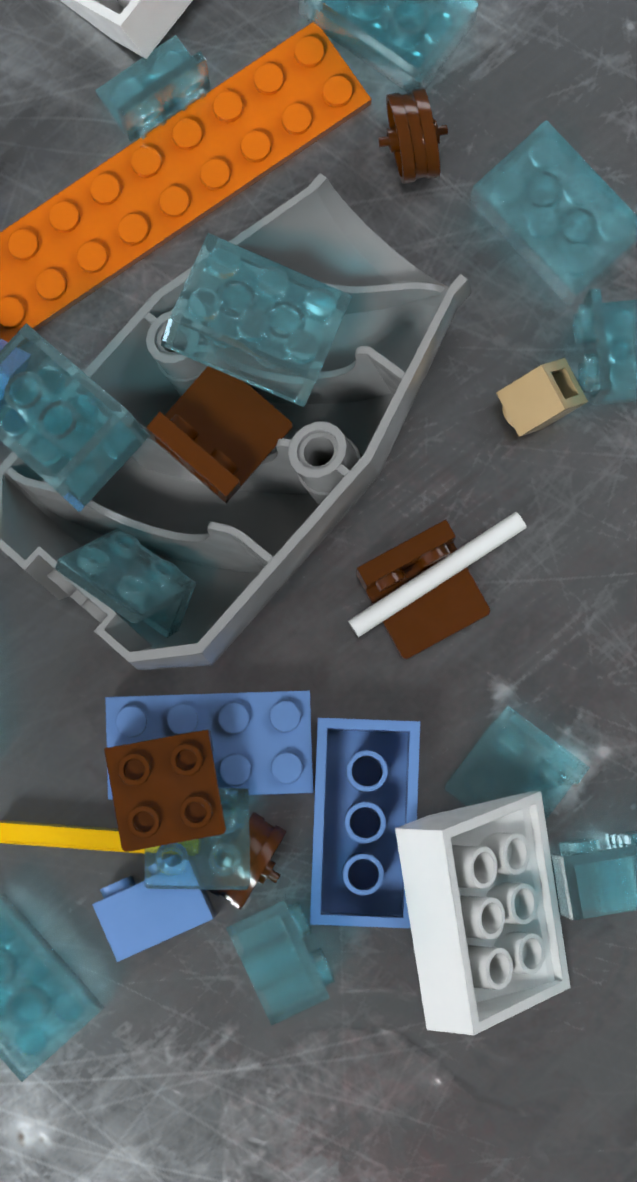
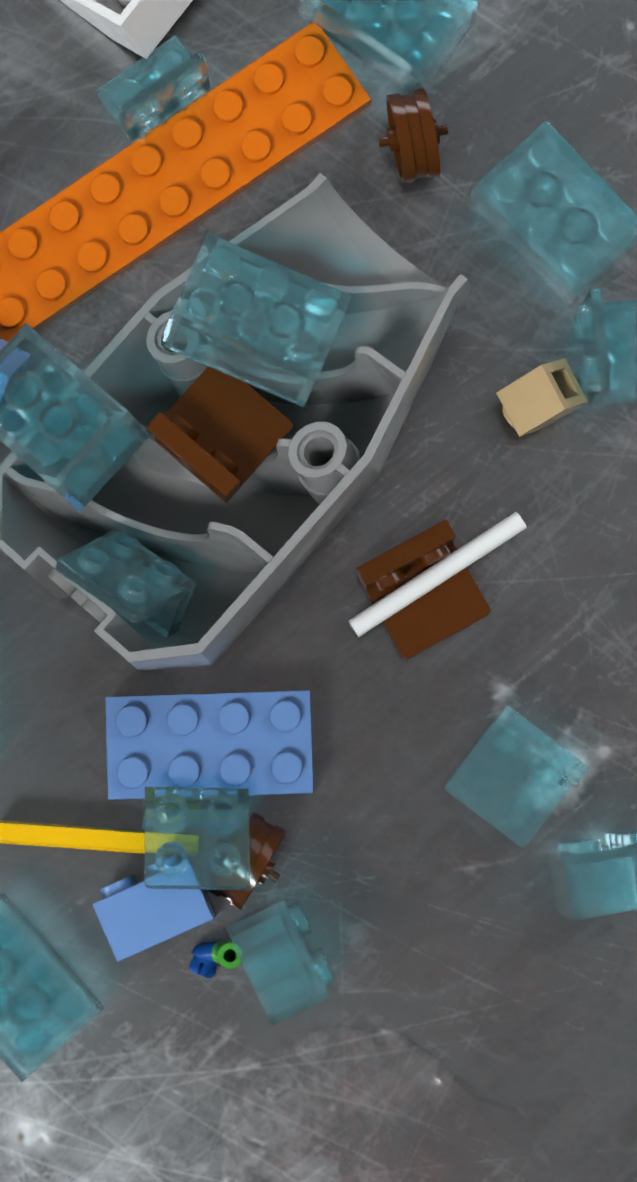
reddish brown bracket [104,729,226,852] -> none
medium blue brick [310,718,420,929] -> none
white slope [395,791,571,1035] -> none
none -> arm [189,940,243,979]

